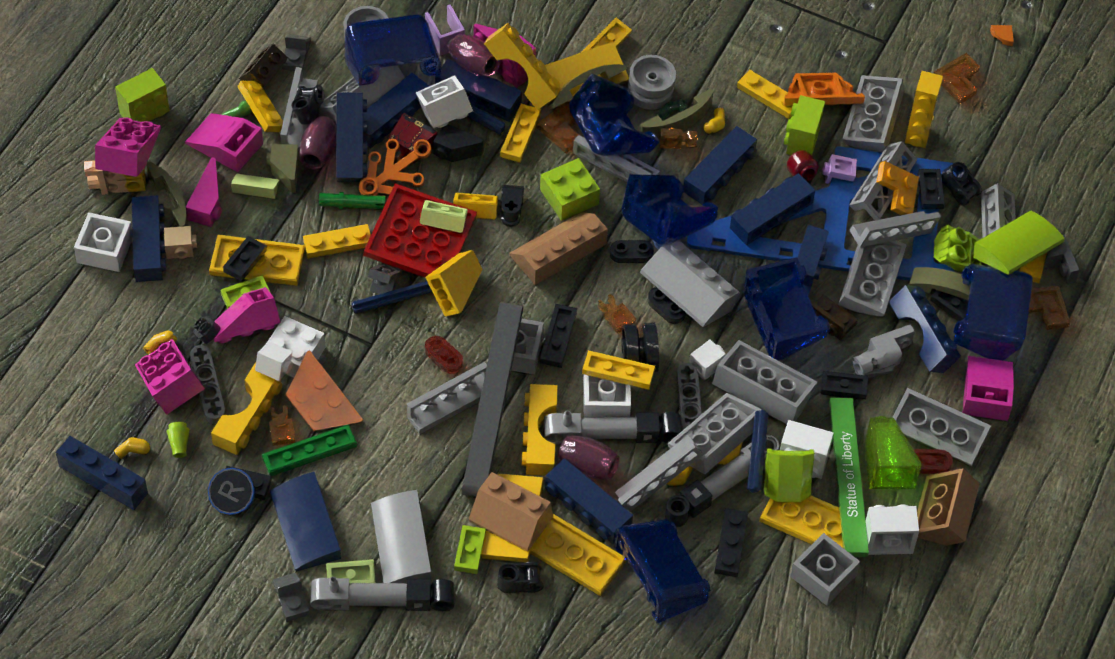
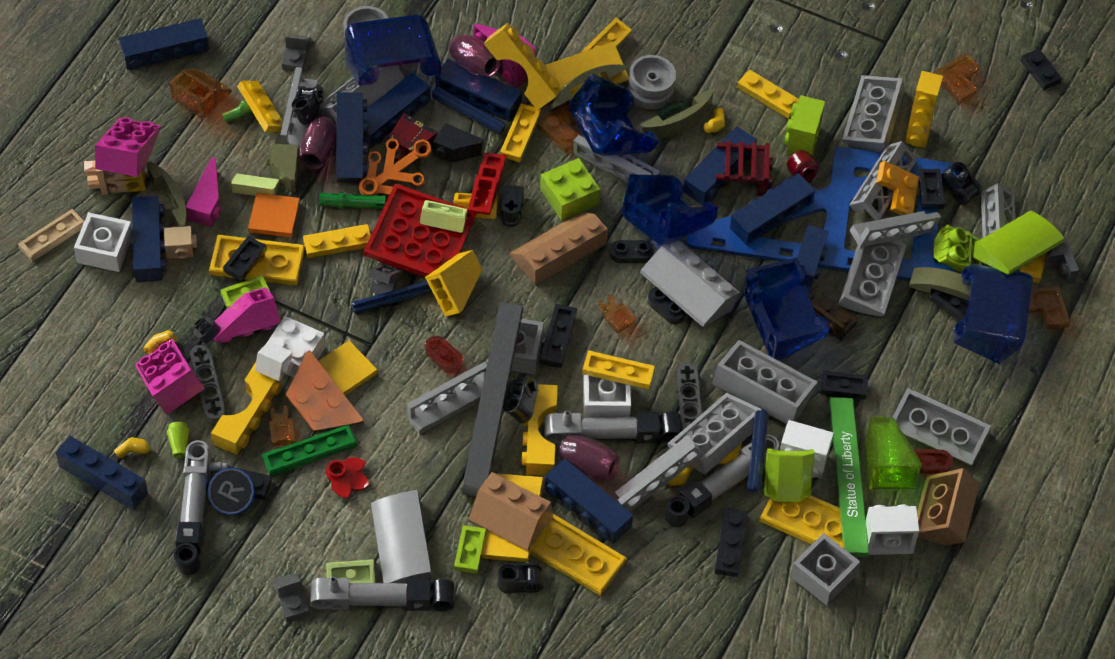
lime brick [115,68,170,122] -> none
dark pink slope [185,113,263,172] -> none
dark brown bracket [239,43,288,87] -> none
dark blue slope [270,472,341,572] -> none
white brick [416,76,473,128] -> none
lavender piece [425,5,465,56] -> none
clear blue windscreen [614,519,711,623] -> none
black wheel [621,322,659,372] -> none
clear orange plate [660,128,697,149] -> none
white brick [689,340,726,381] -> none
orange wing [783,73,865,106] -> none
lavender bracket [822,154,857,184] -> none
light grey plate [853,324,915,378] -> none
dark blue arch [889,285,961,373] -> none
dark pink slope [962,356,1014,421] -> none
orange tile [990,25,1014,46] -> none
none -> tan tile [18,209,85,262]
none -> dark blue brick [119,18,209,70]
none -> clear orange slope [169,69,232,119]
none -> light grey piece [174,440,228,575]
none -> orange tile [248,193,300,238]
none -> yellow tile [318,340,377,396]
none -> red plate [325,457,369,498]
none -> red slope [468,152,506,215]
none -> black piece [503,377,538,423]
none -> dark red plate [716,140,773,196]
none -> black plate [1020,49,1062,90]

